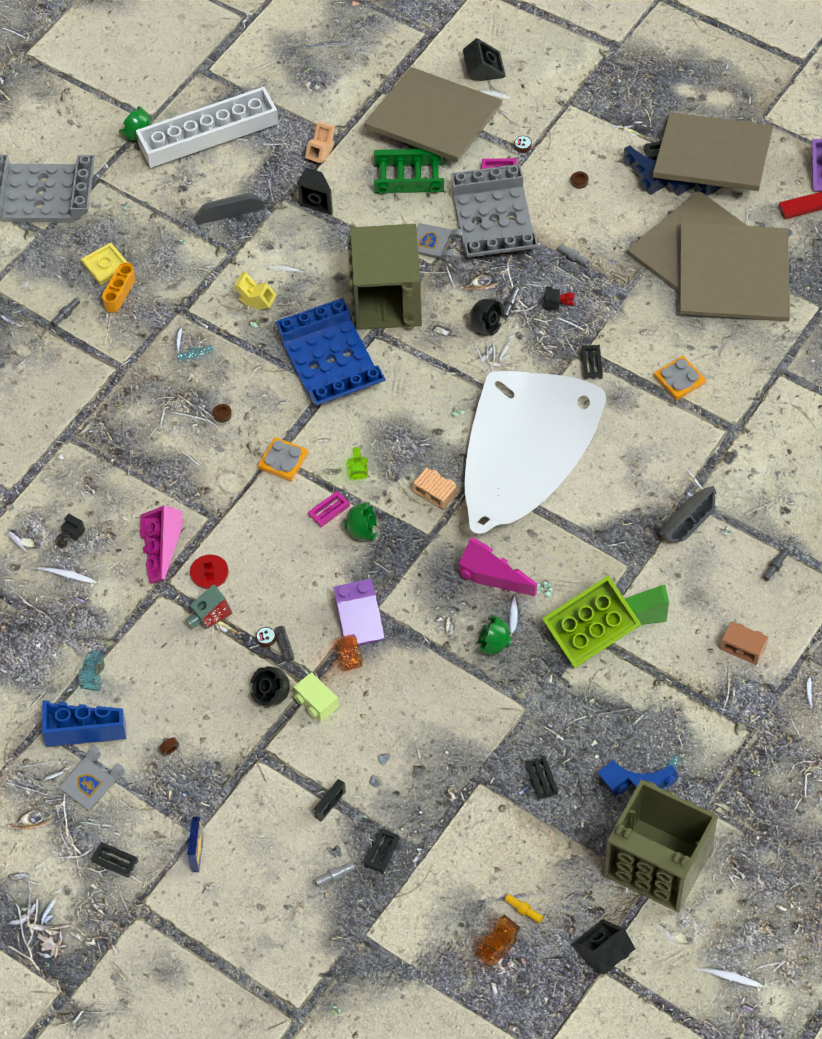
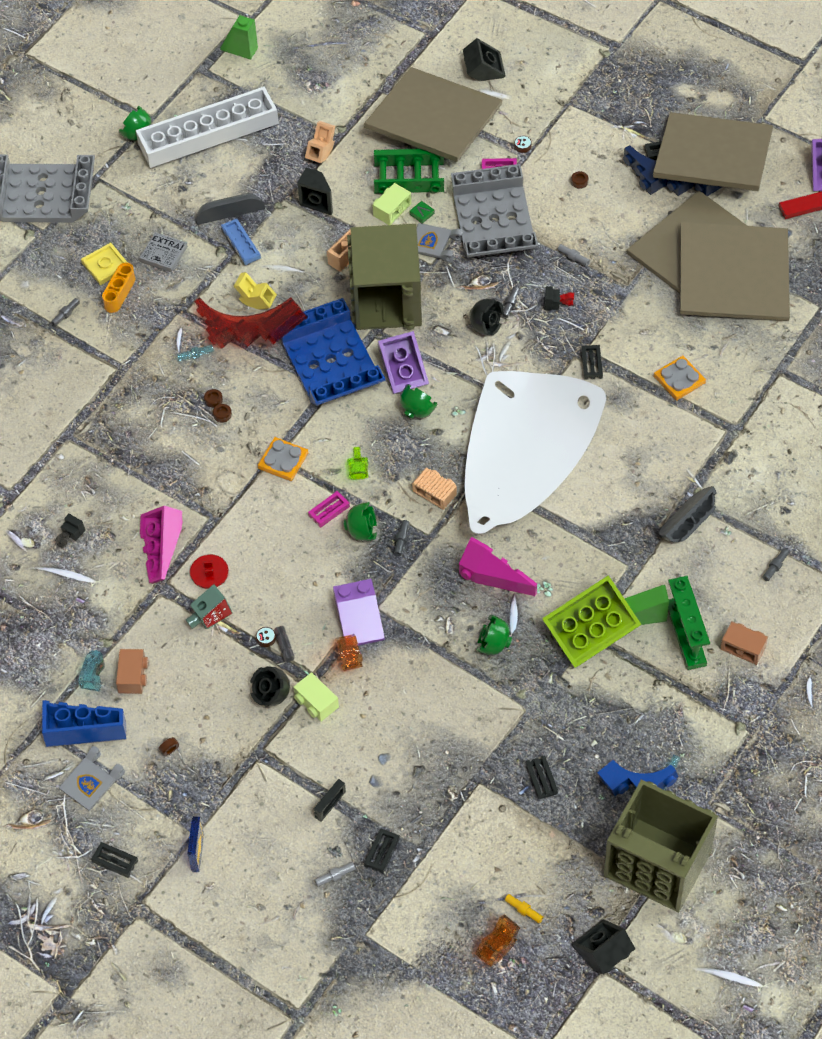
none -> nougat brick [116,649,149,694]
none -> light grey tile [139,232,188,272]
none -> clear red arch [194,297,307,349]
none -> reddish brown tile [204,389,223,408]
none -> bright green slope [220,15,258,60]
none -> medium blue plate [221,218,261,265]
none -> light nougat brick [326,229,351,272]
none -> yellowish green brick [372,183,412,225]
none -> medium lavender slope [377,331,429,394]
none -> dark grey bar [394,520,410,556]
none -> green cylinder [400,384,438,419]
none -> green tile [410,201,435,224]
none -> green fence [668,576,710,670]

